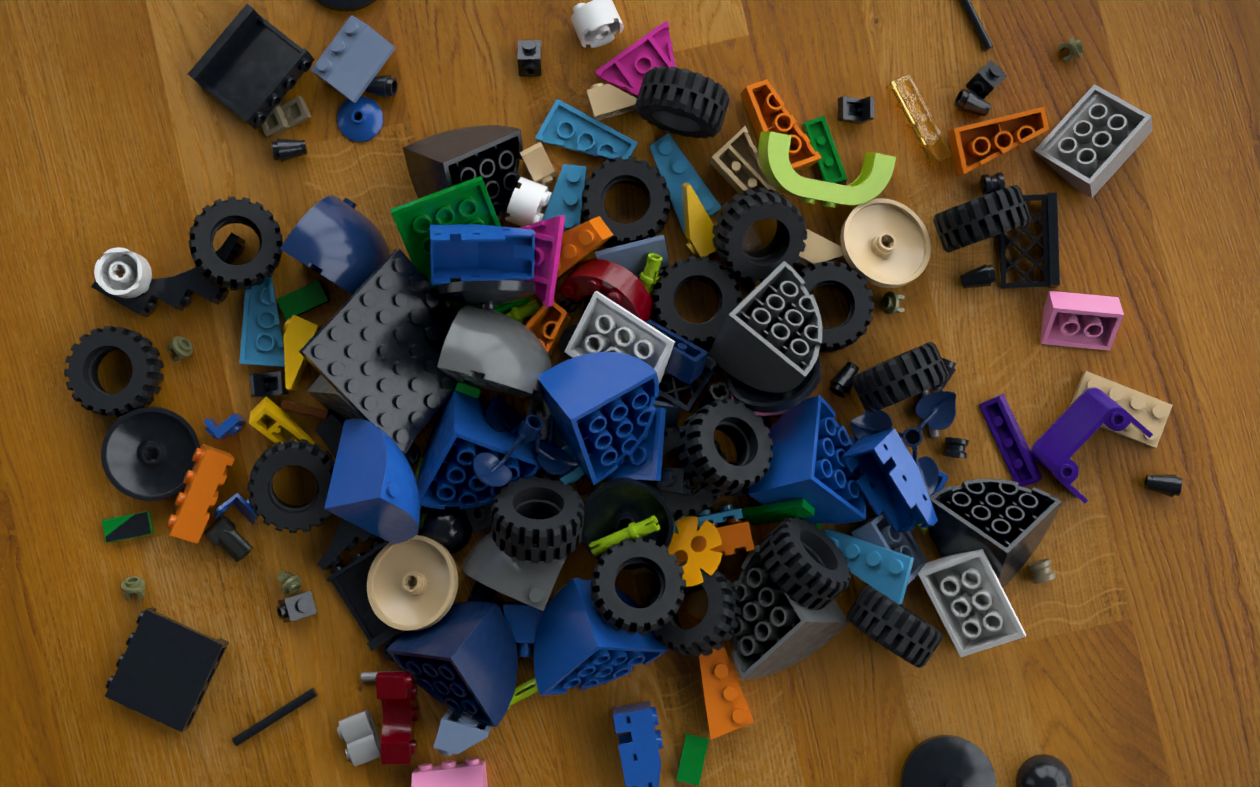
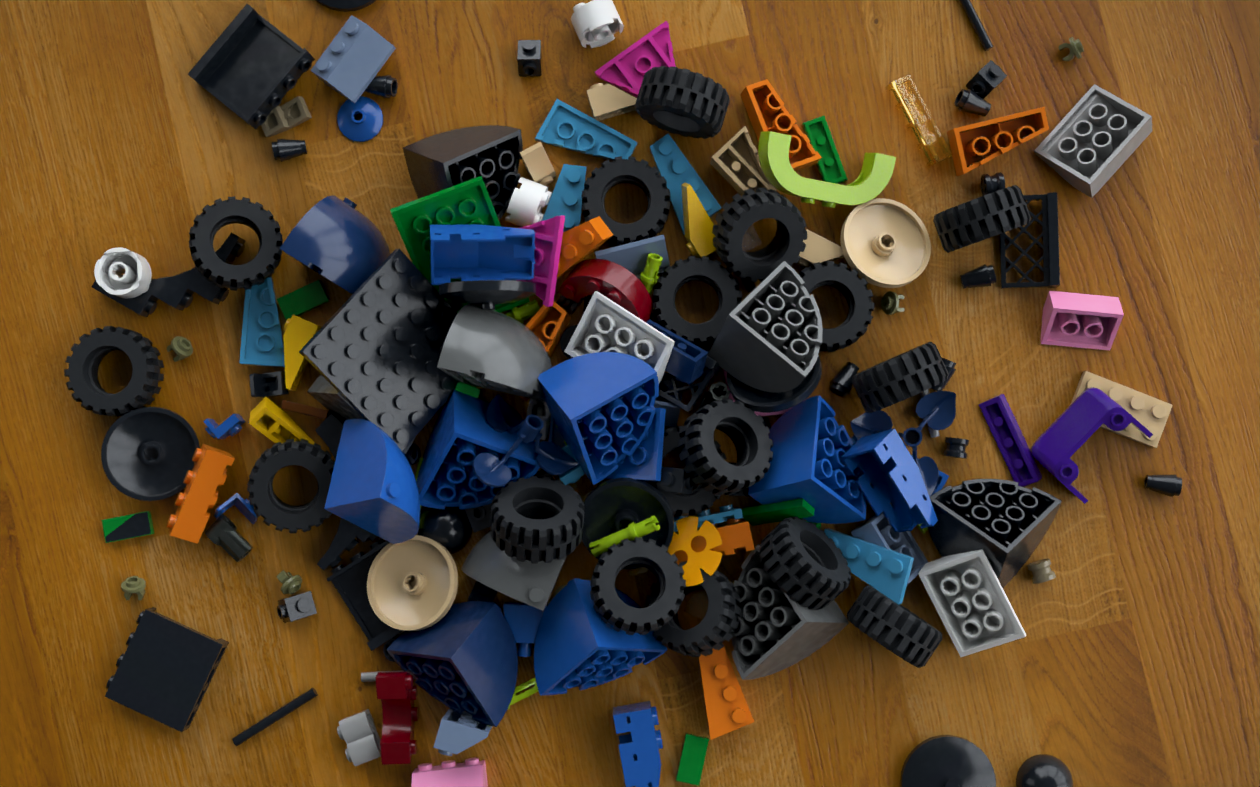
black bracket [838,96,875,124] -> none

